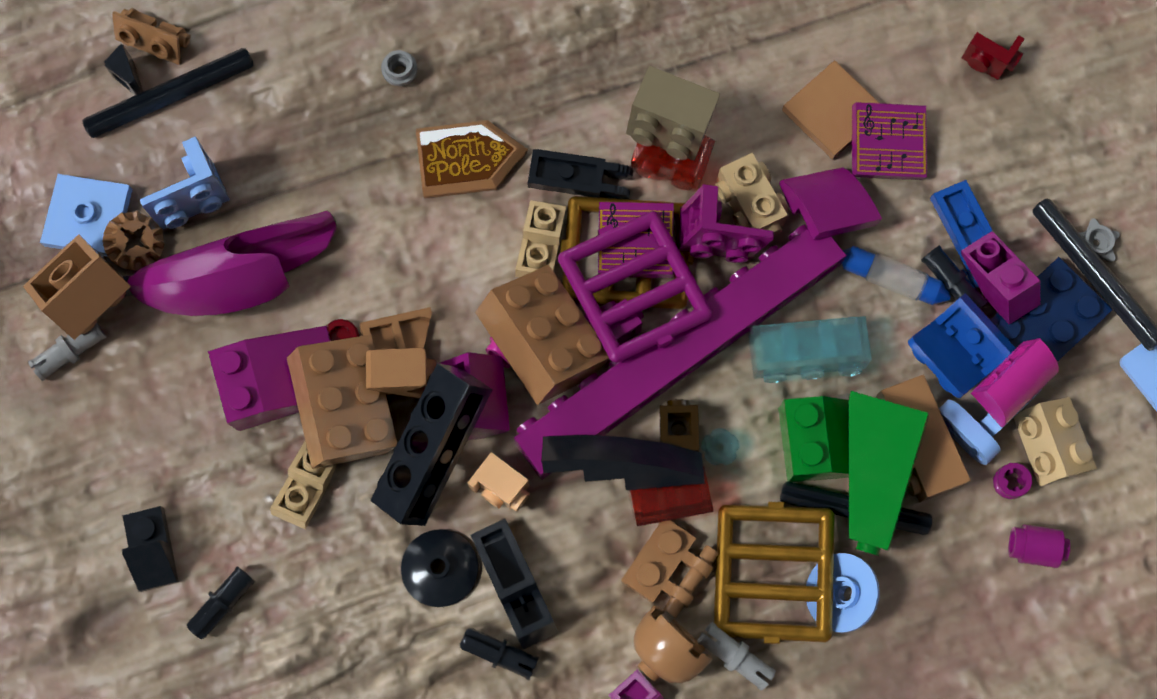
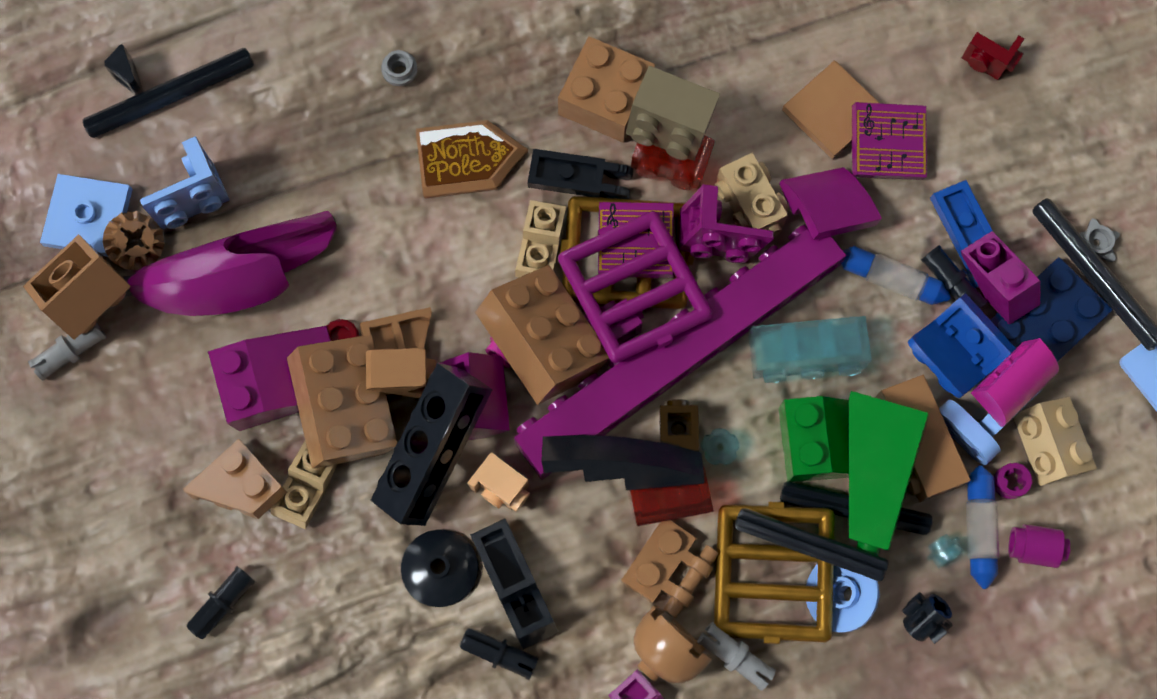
medium nougat hinge [112,8,191,65] -> none
black slope [122,506,179,592] -> none
none -> medium nougat wing [183,439,288,519]
none -> medium nougat brick [558,36,655,143]
none -> black axle [735,508,888,581]
none -> black gear [902,592,953,644]
none -> clear light blue plate [927,534,964,569]
none -> piece [966,465,1000,589]

